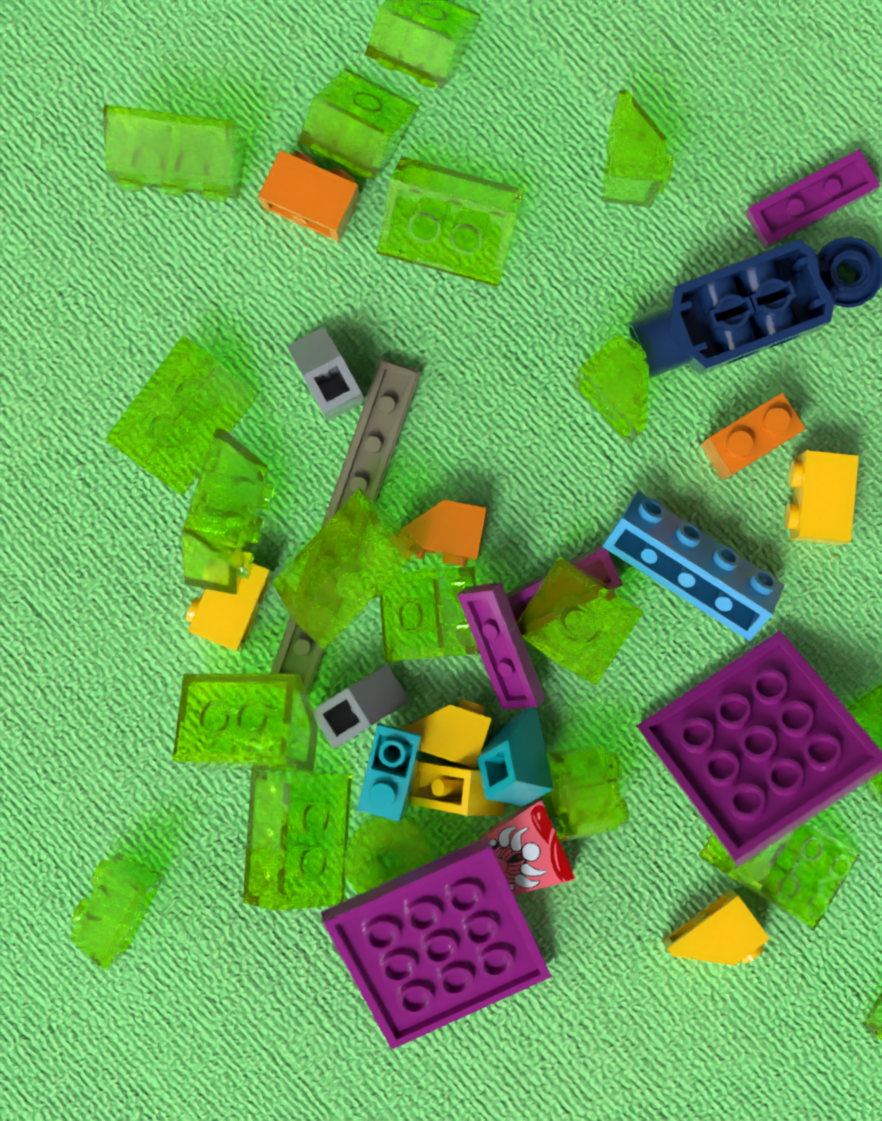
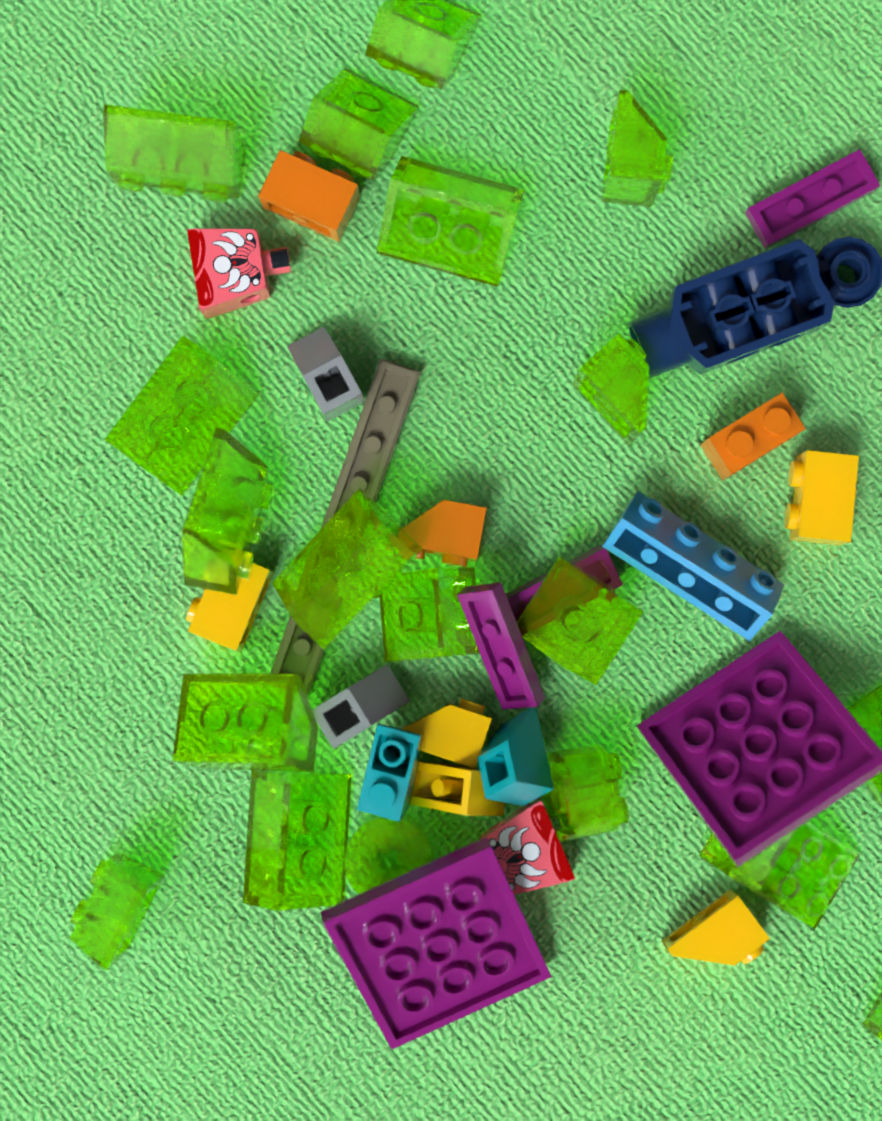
none -> torso [187,228,291,319]

